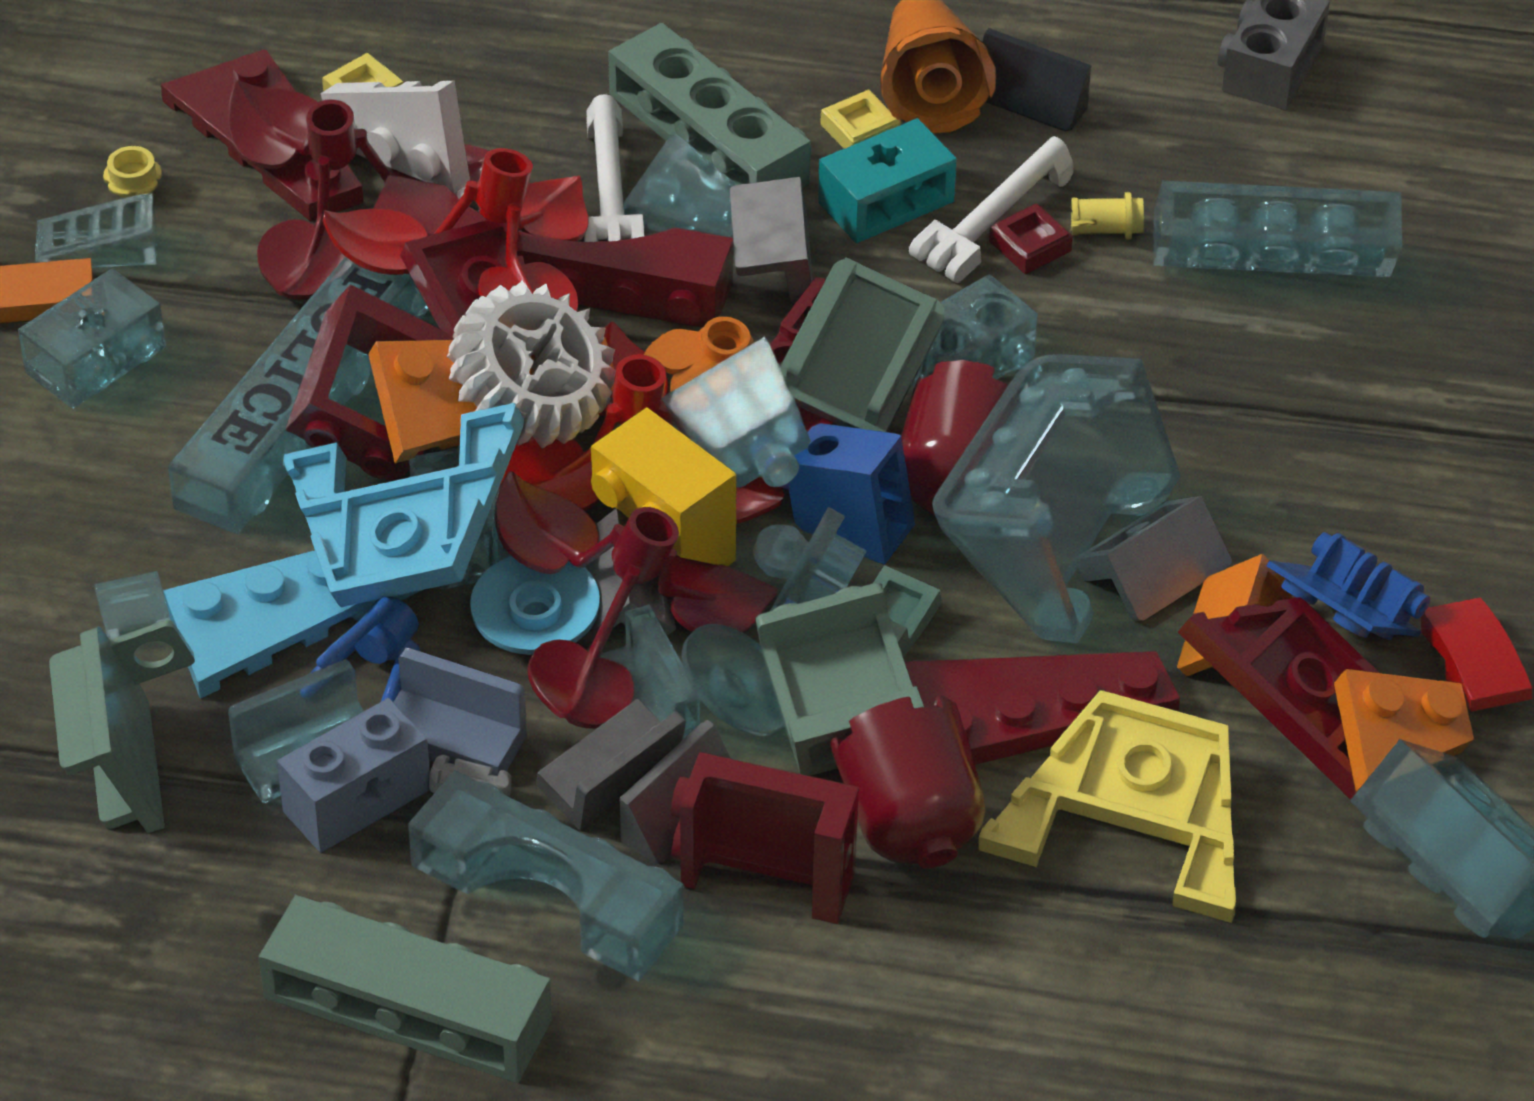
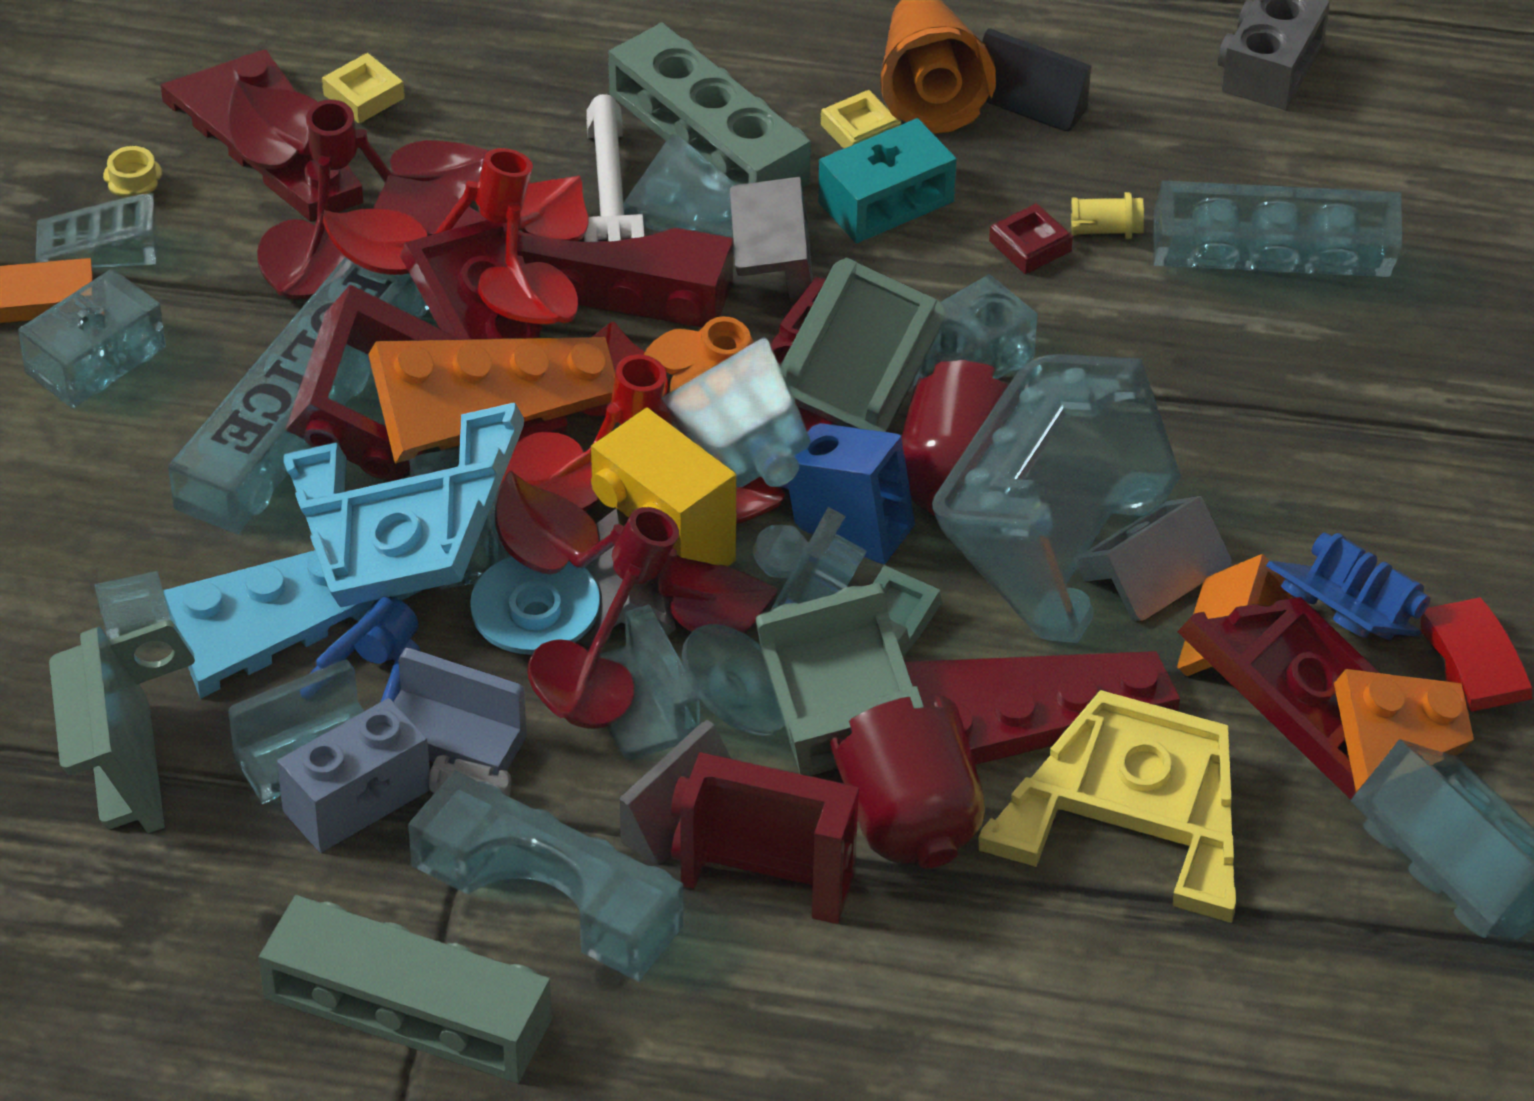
white wing [321,81,470,193] -> none
white gear [447,281,616,449] -> none
flat silver panel [536,698,686,830] -> none
white hinge [909,137,1073,283] -> none

